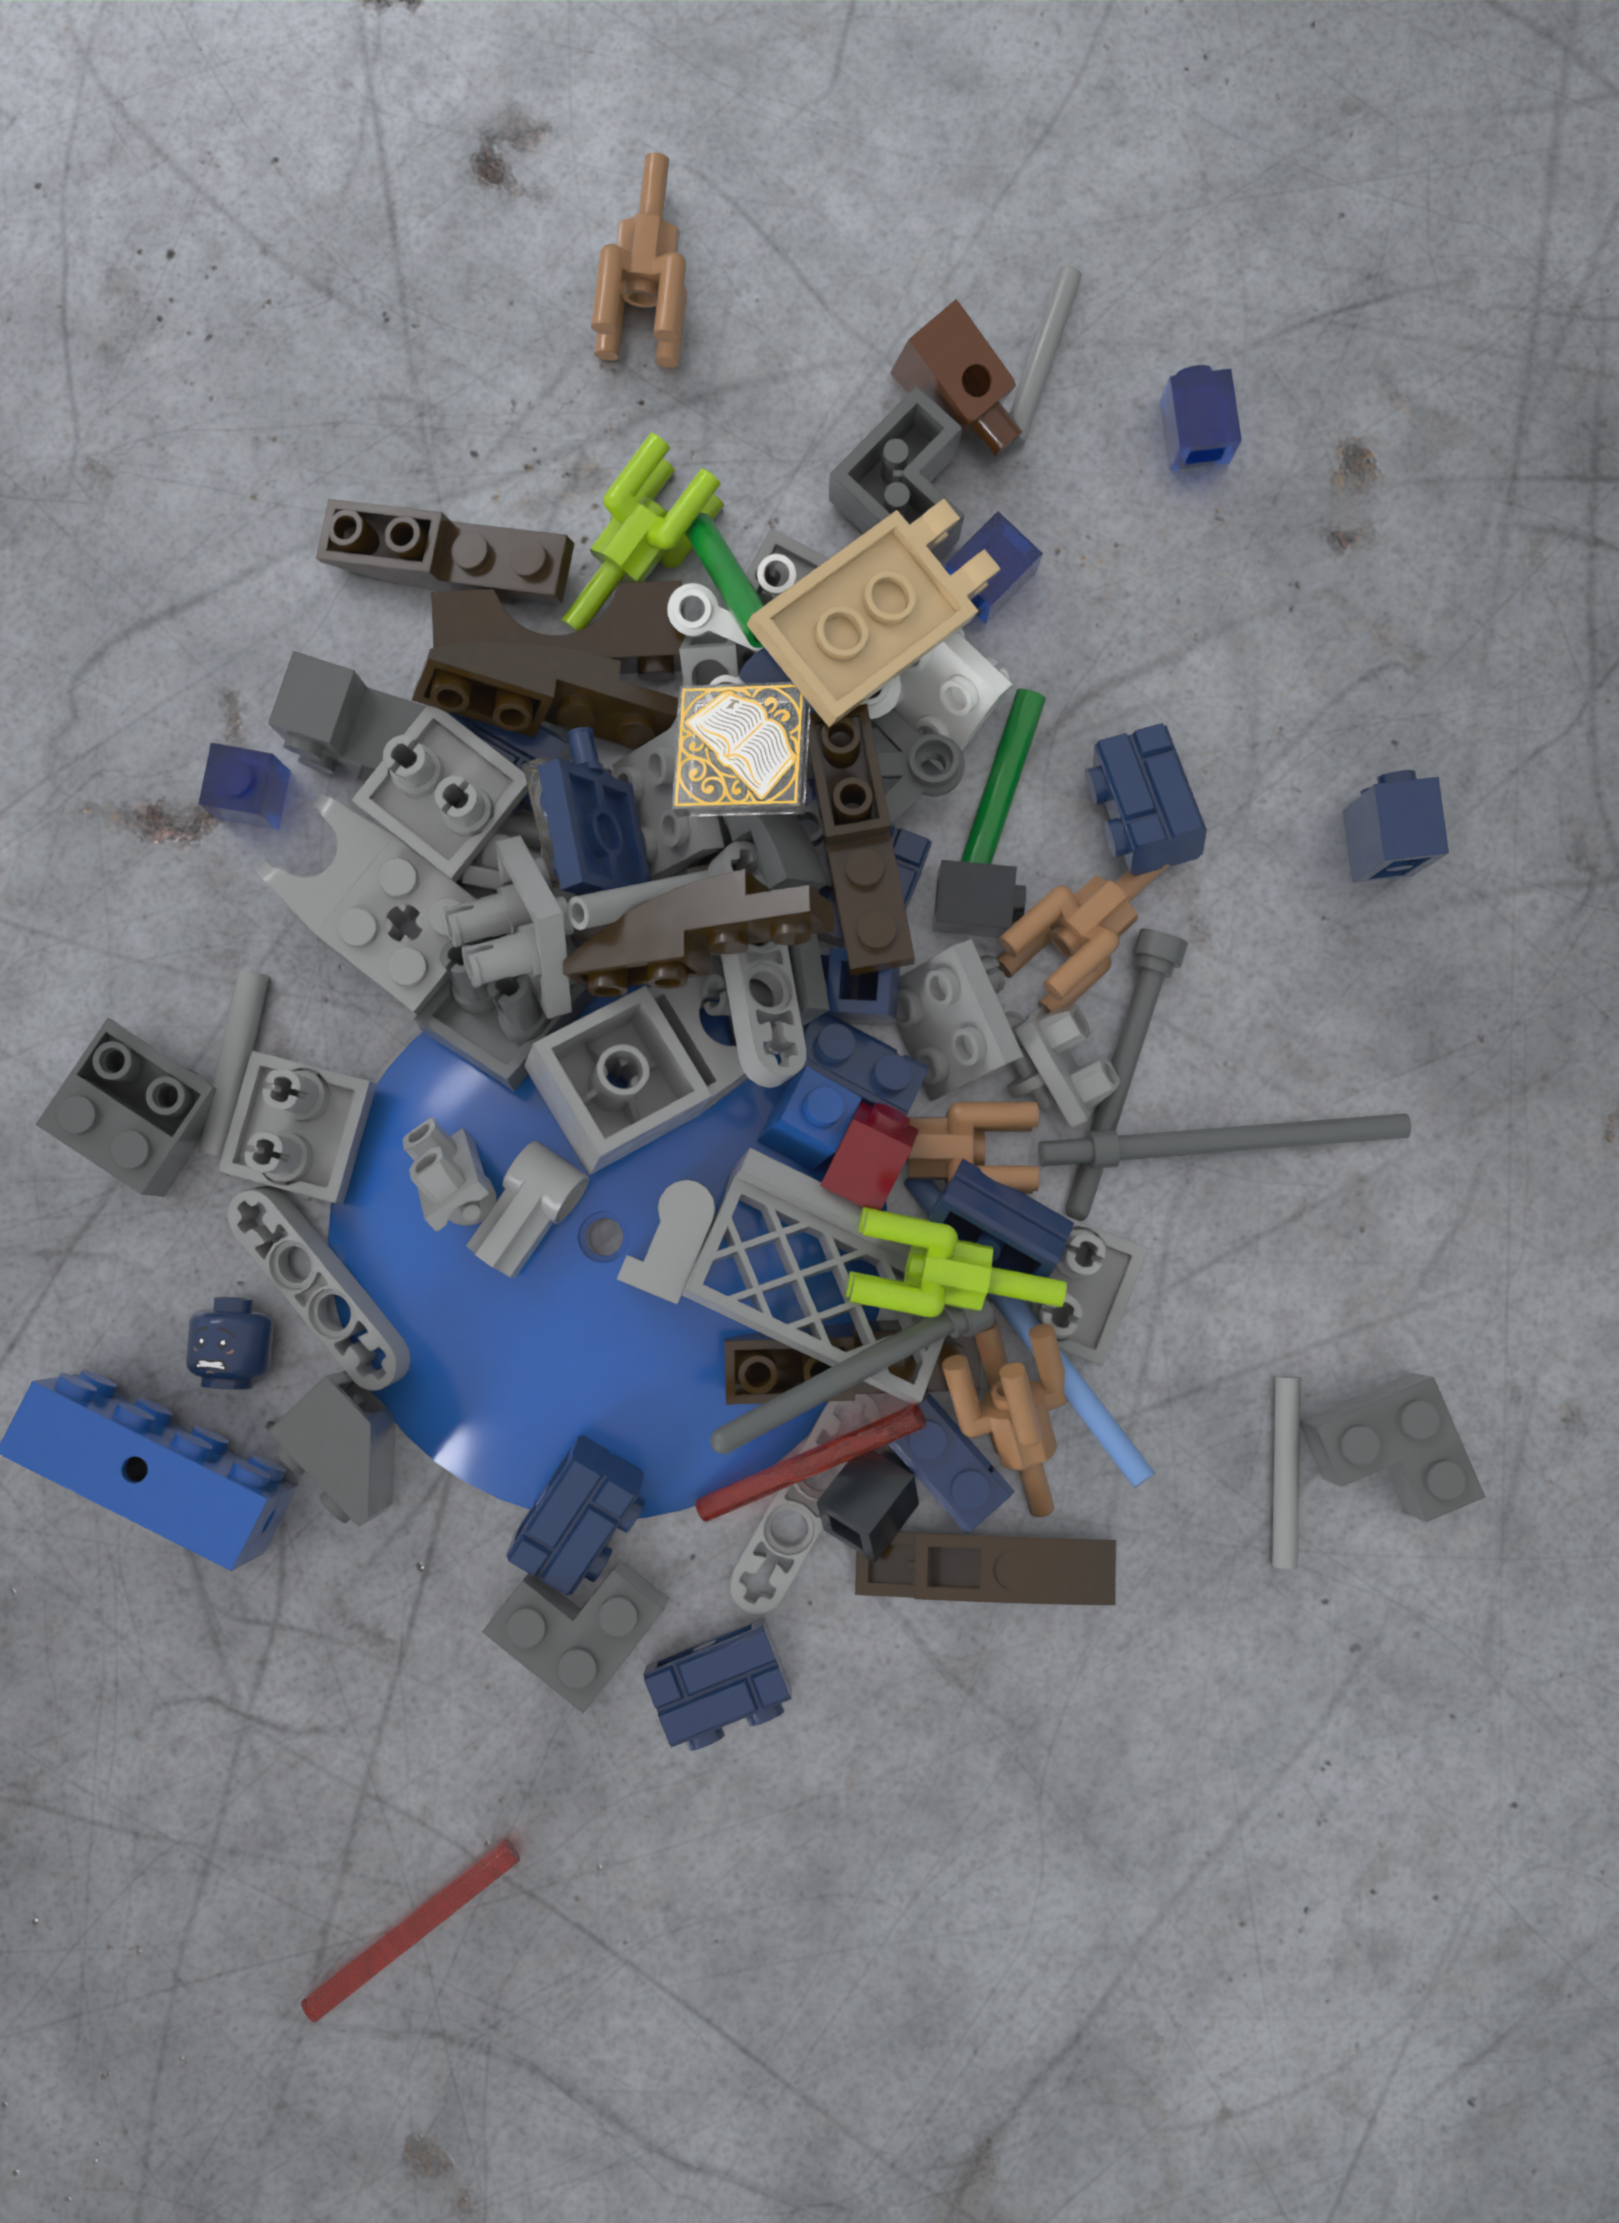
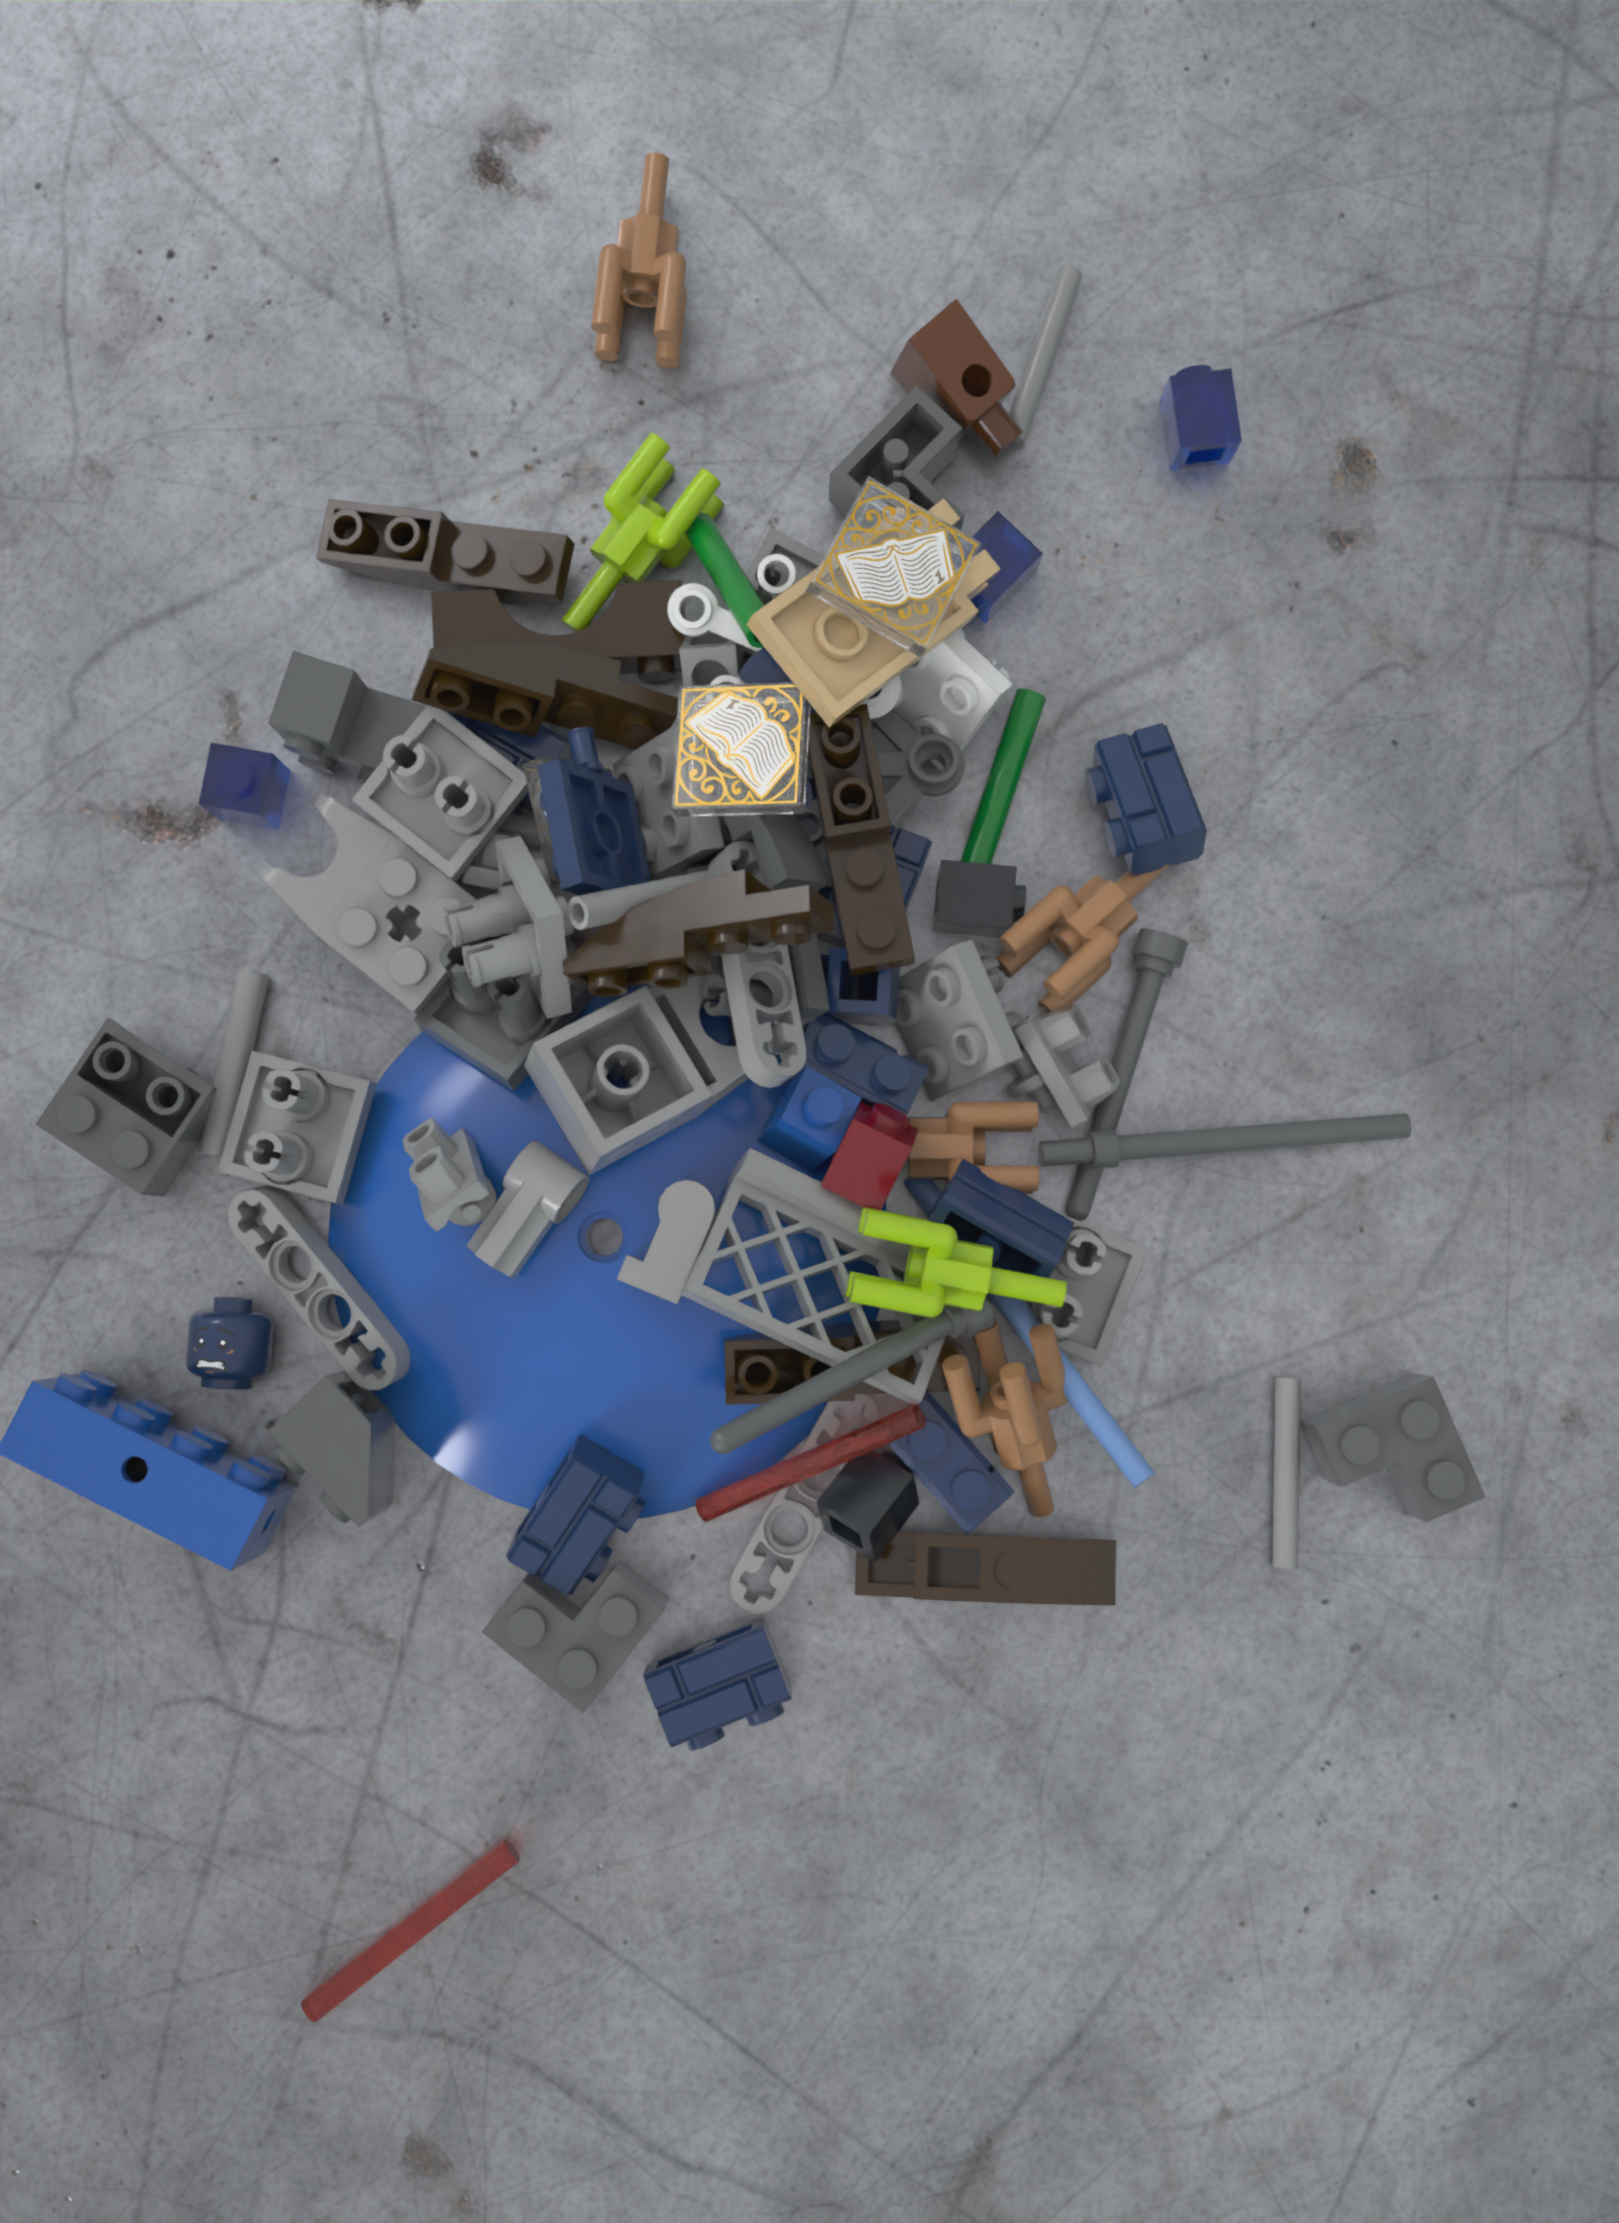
dark blue brick [1343,770,1449,883] -> none
none -> tile [806,476,982,657]

